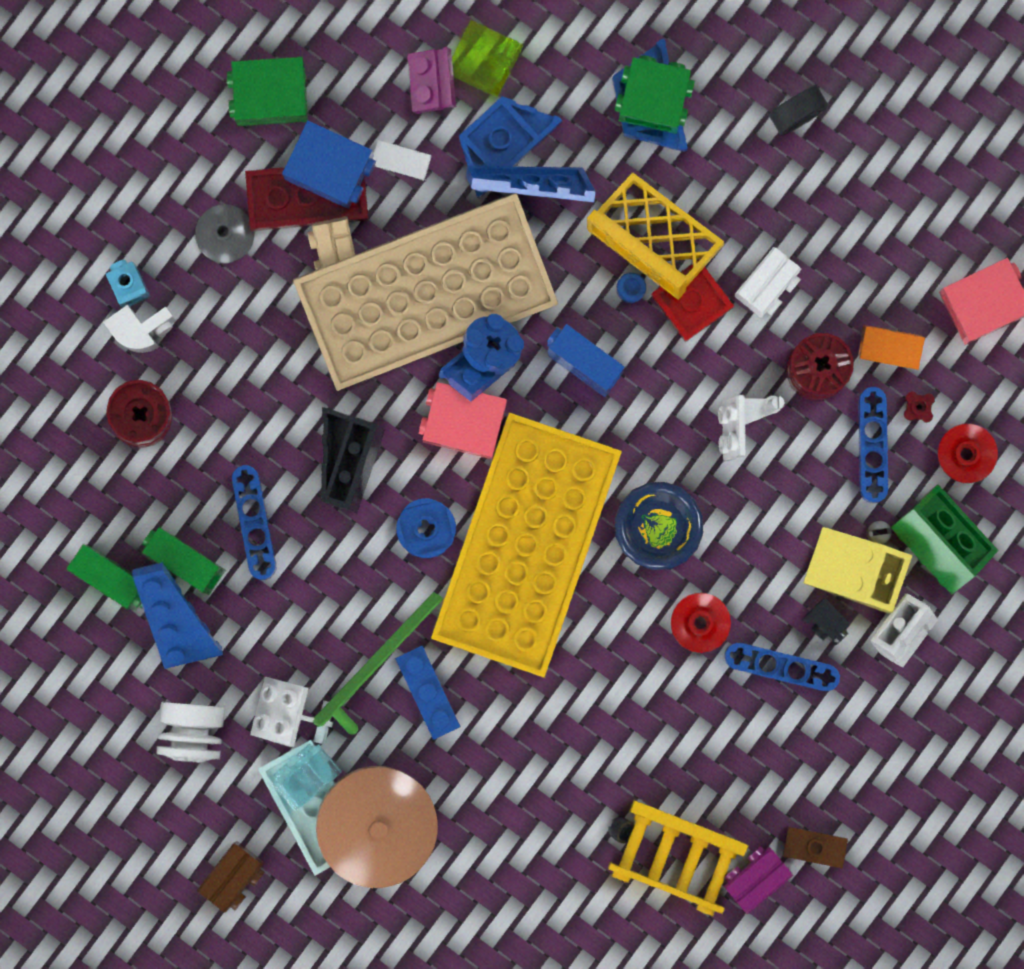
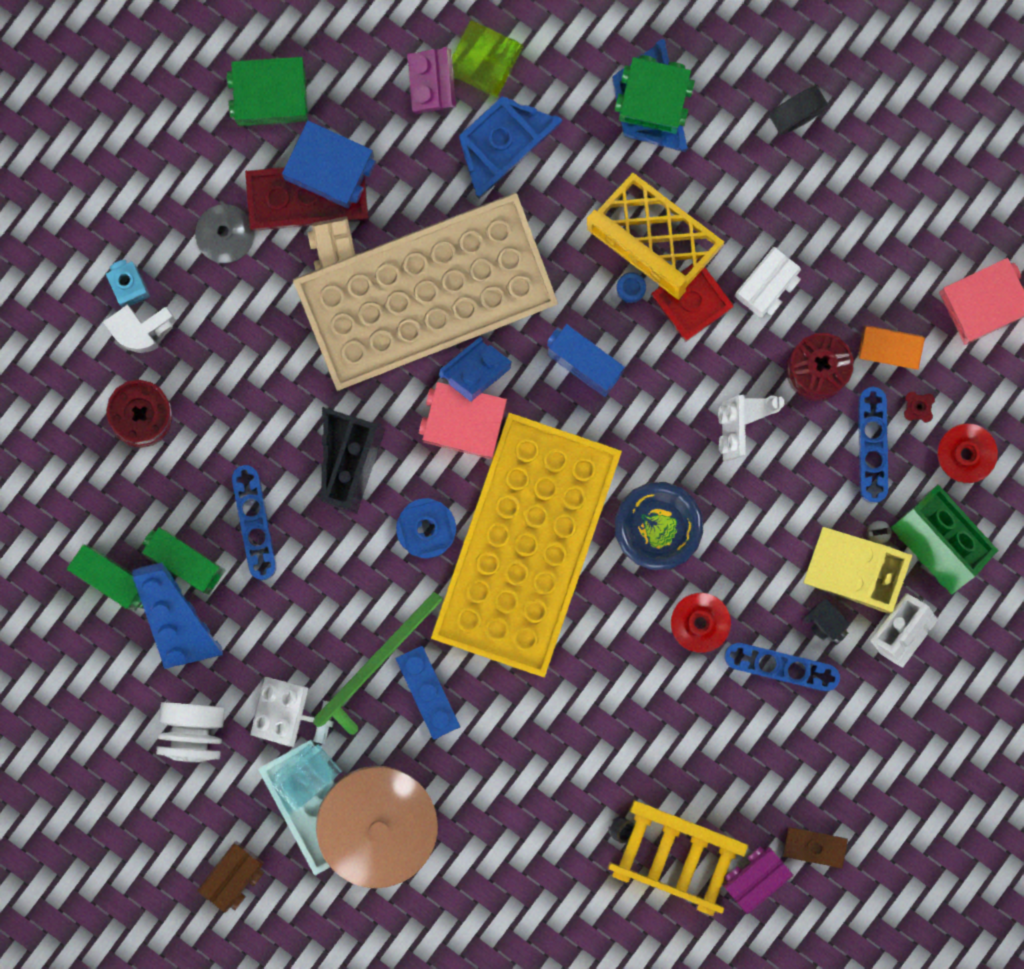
white sticker [373,140,431,180] -> none
blue plate [462,314,524,374] -> none
blue wing [466,166,596,202] -> none

